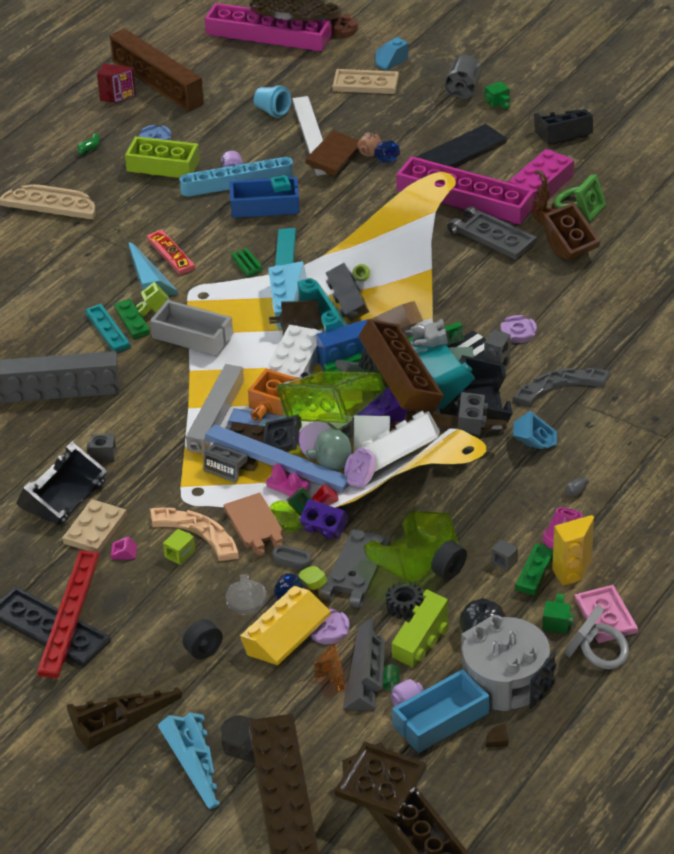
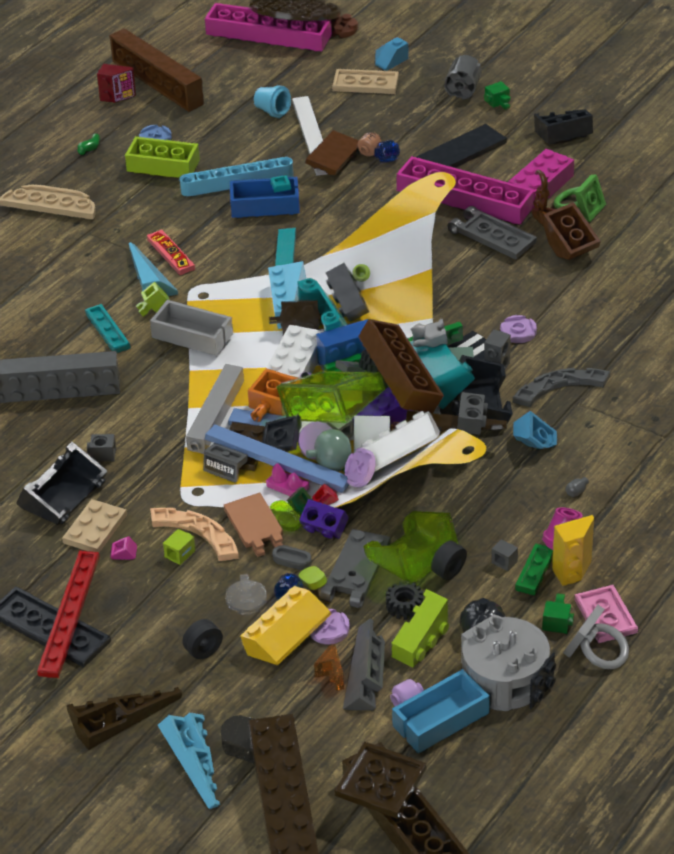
green plate [114,299,150,340] -> none
lavender head [221,151,243,168] -> none
green tile [231,247,262,277] -> none
medium nougat slope [371,301,423,332] -> none
green piece [383,665,400,691] -> none
dark brown tile [486,724,508,747] -> none

